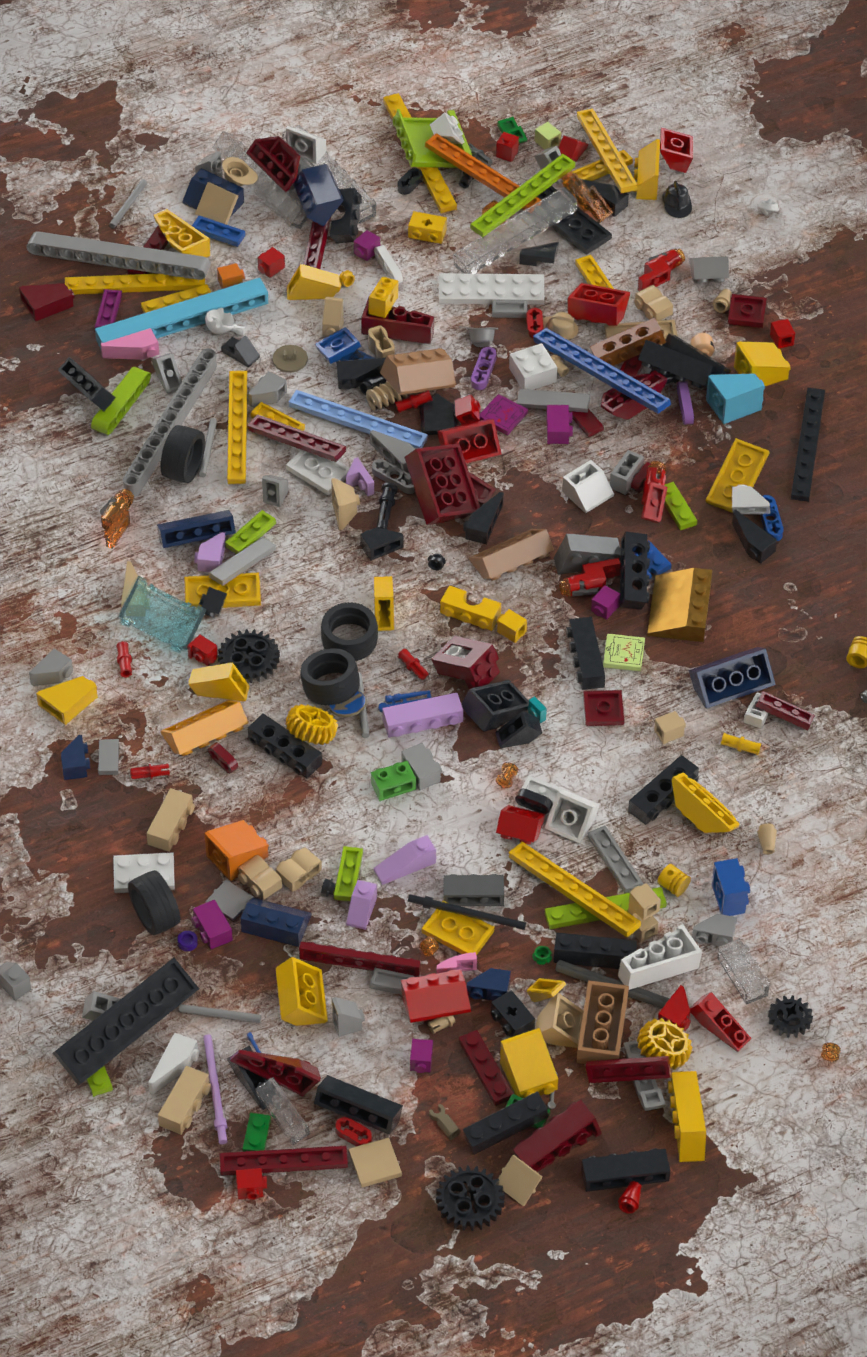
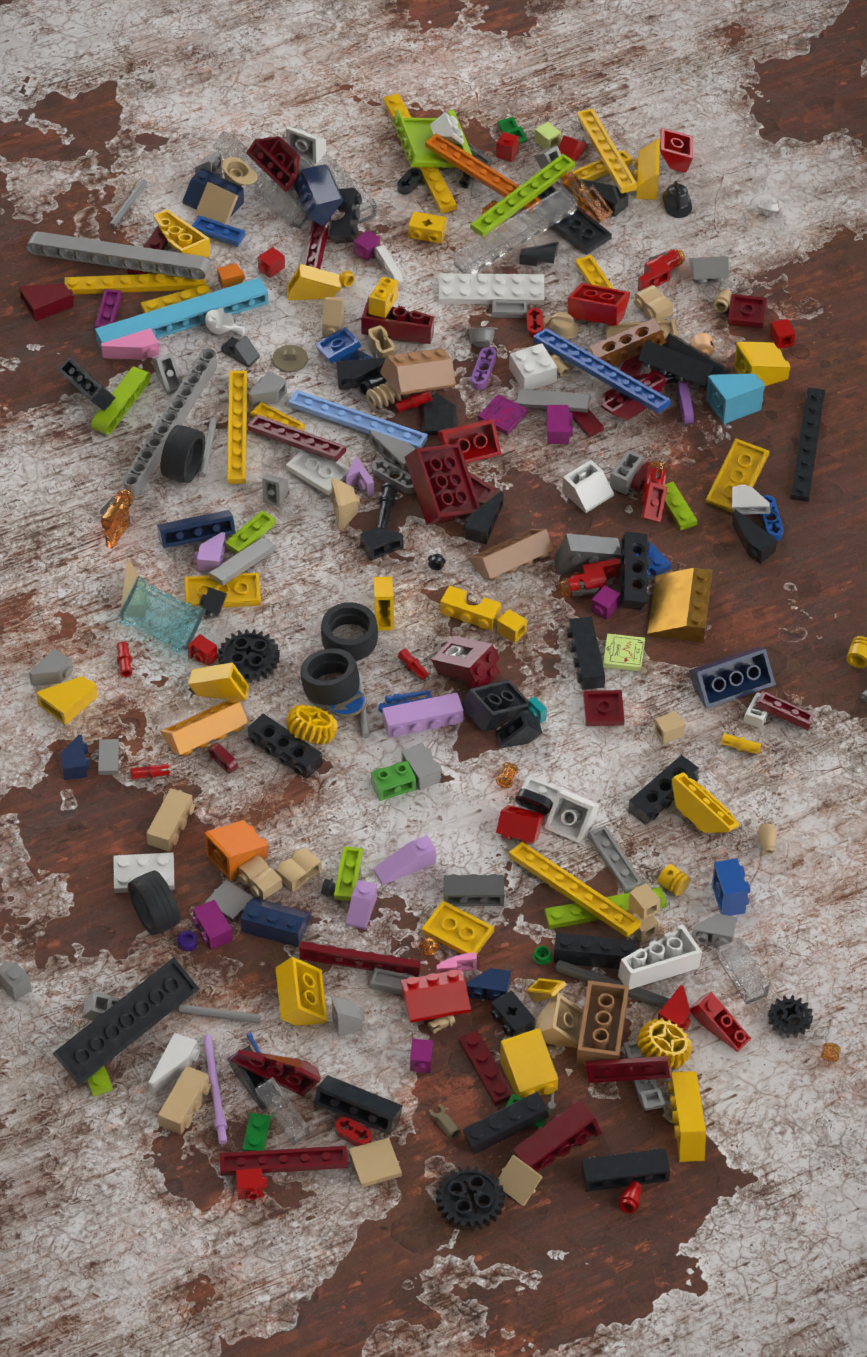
black bar [408,894,527,930] -> none
red brick [455,394,481,425] -> none

